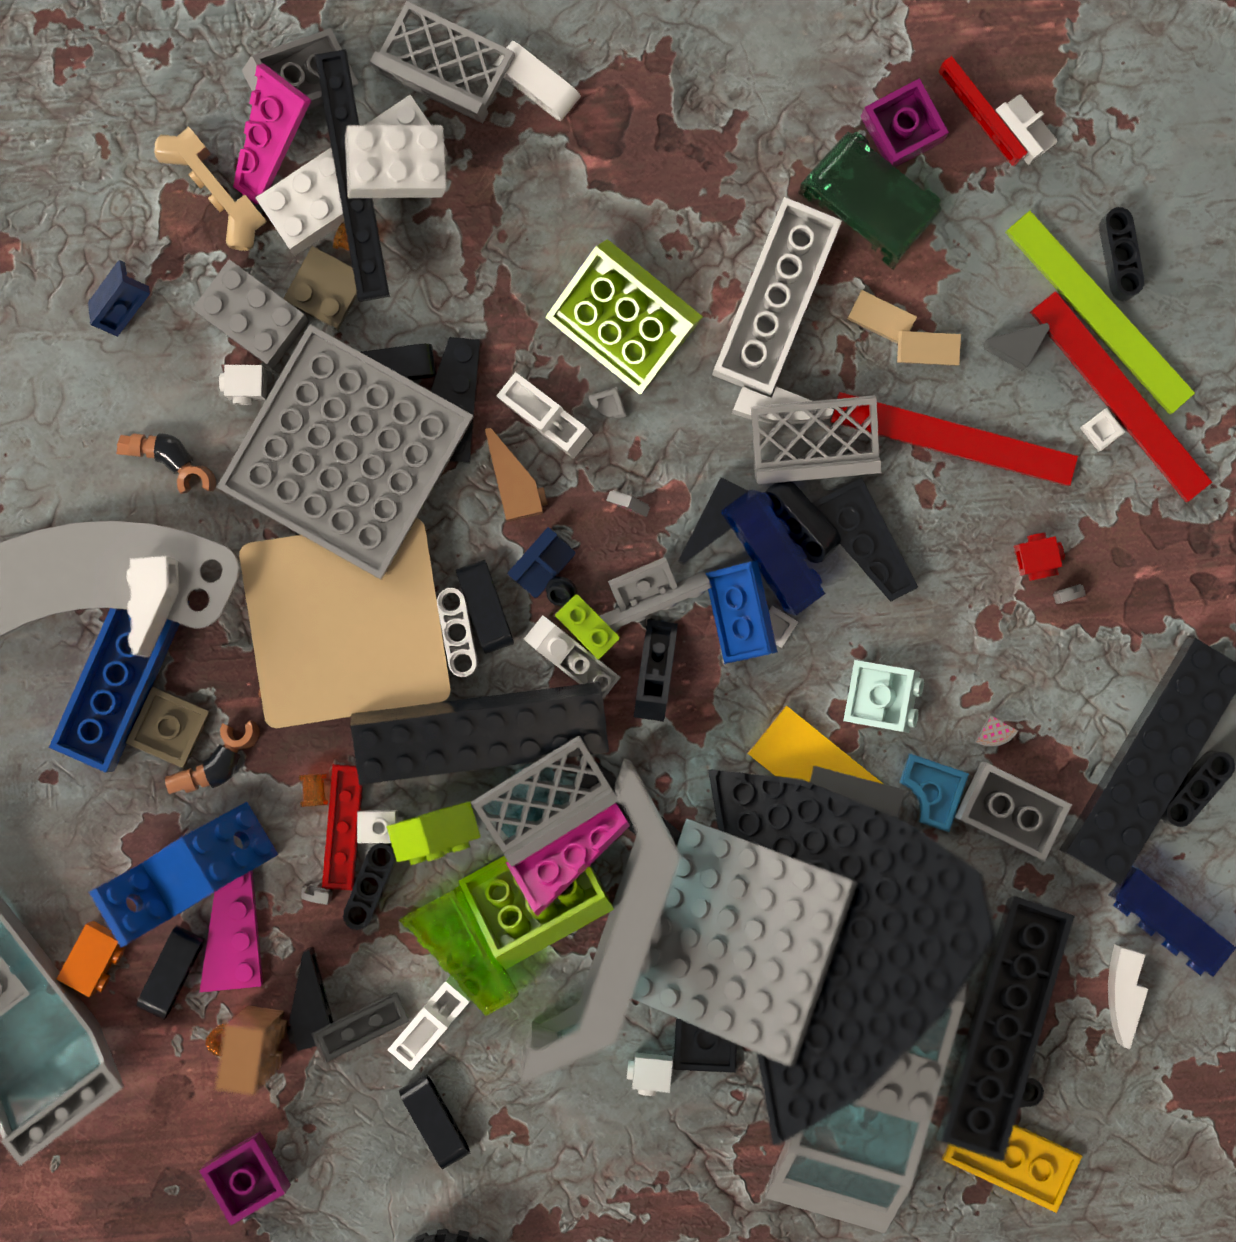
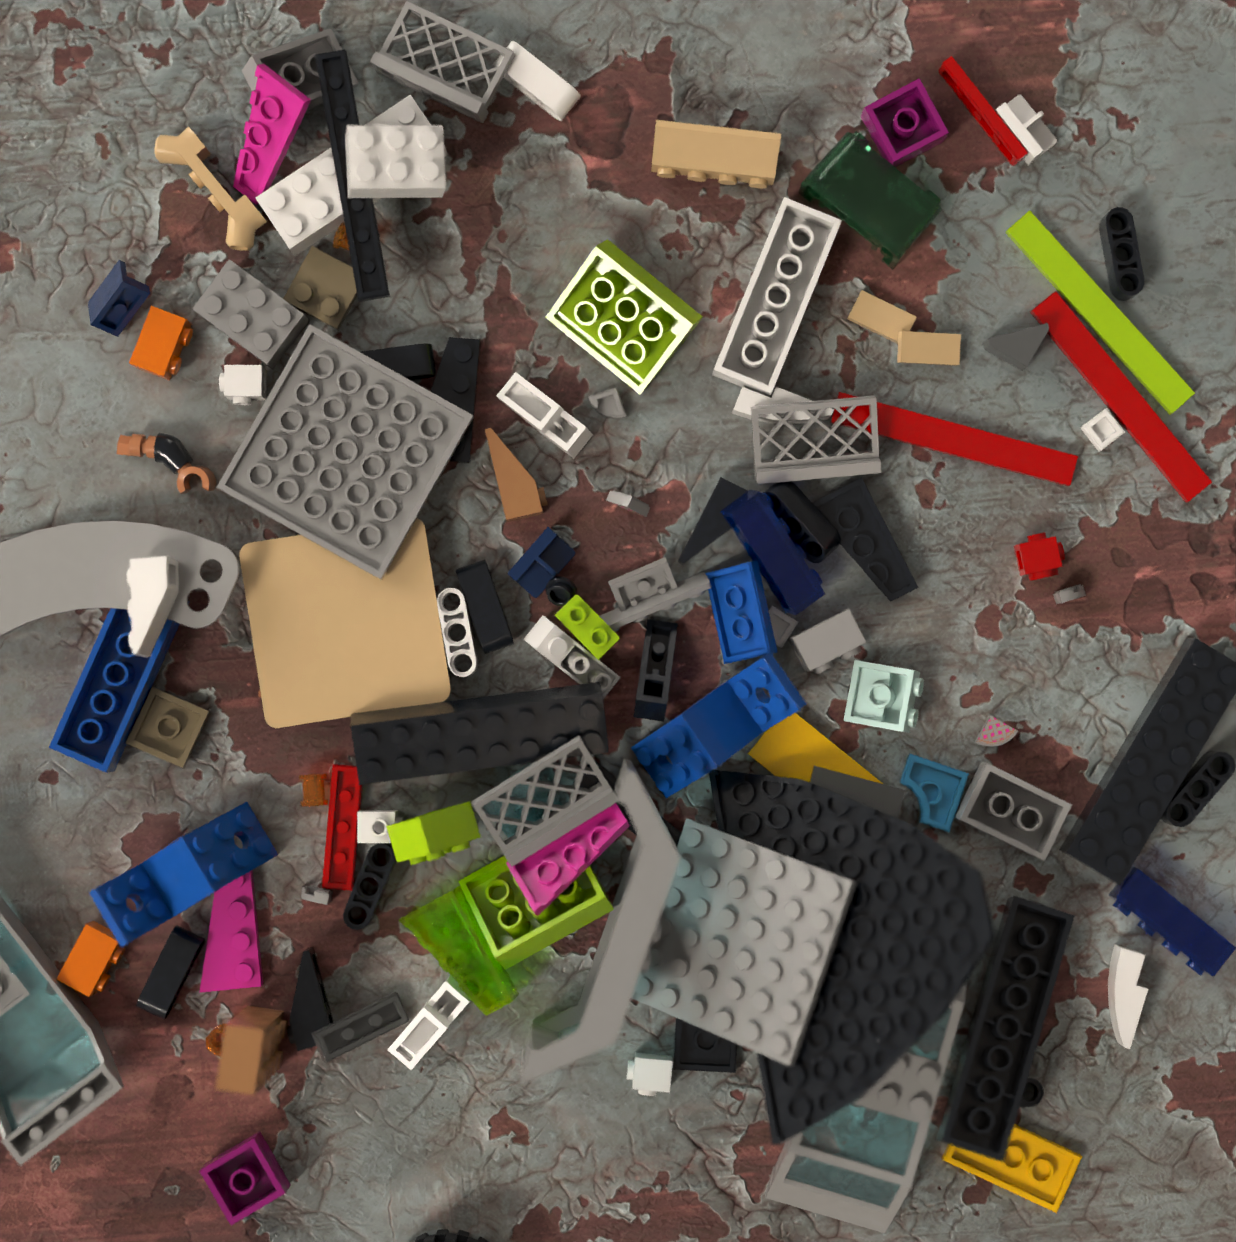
nougat piece [165,720,260,794] -> none
black beam [399,1074,471,1169] -> none
none -> orange brick [129,306,193,381]
none -> blue bracket [631,652,807,798]
none -> tan slope [651,120,781,188]
none -> light grey brick [788,609,866,674]

